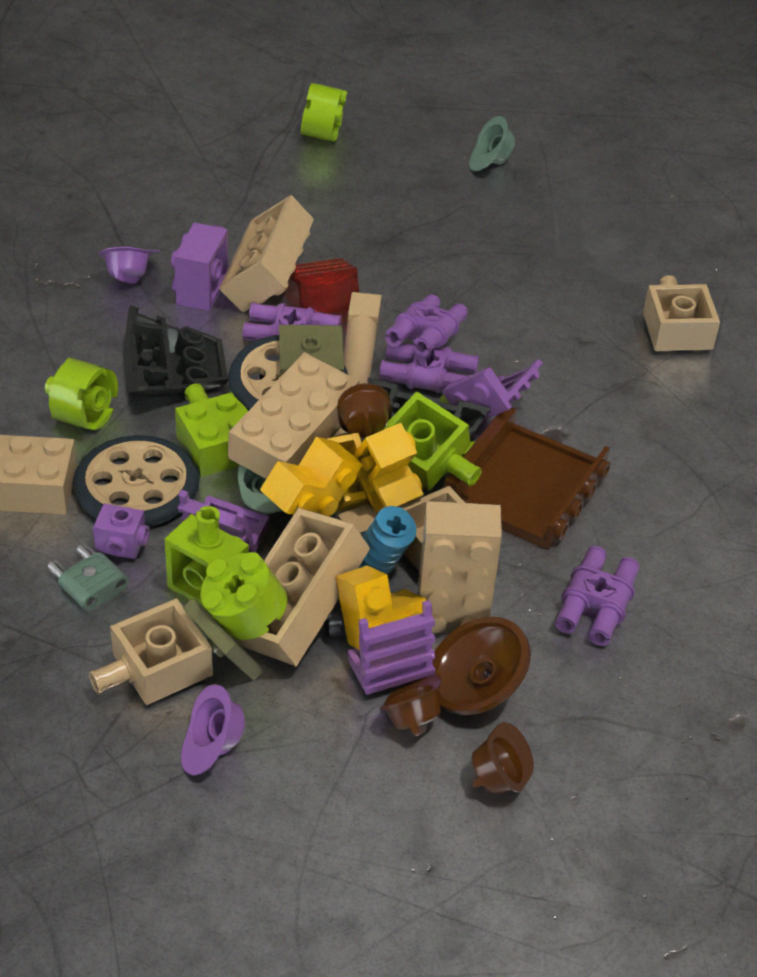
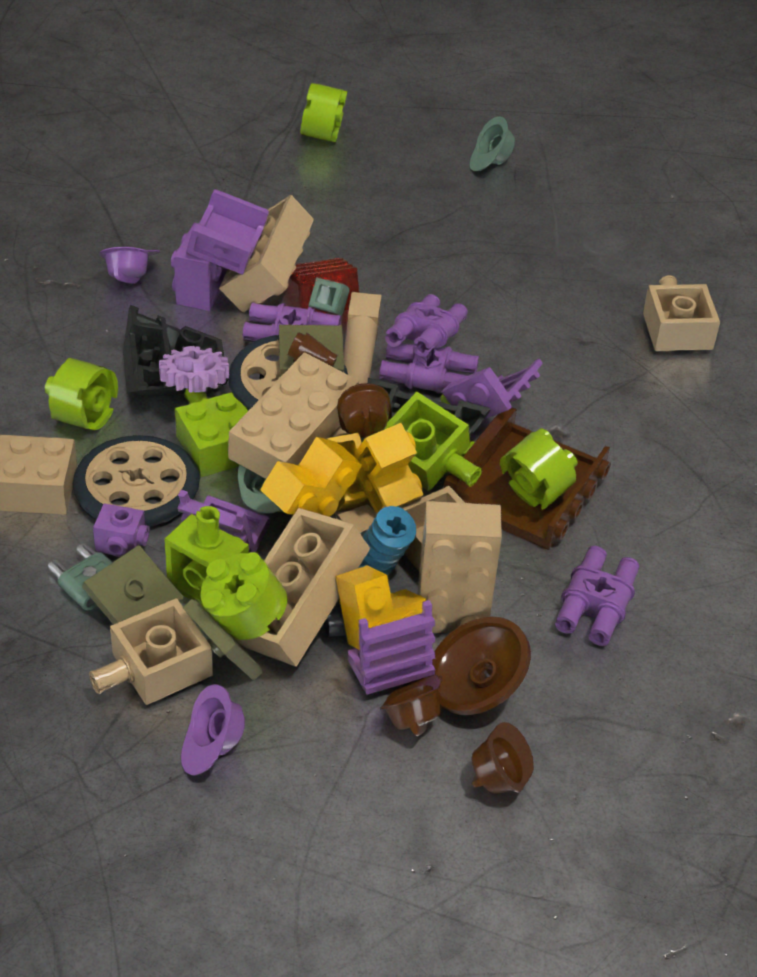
none -> olive plate [82,545,184,625]
none -> lavender gear [159,346,229,392]
none -> medium lavender panel [186,189,269,275]
none -> reddish brown cone [287,332,338,367]
none -> sand green slope [308,277,350,316]
none -> lime brick [500,428,578,509]

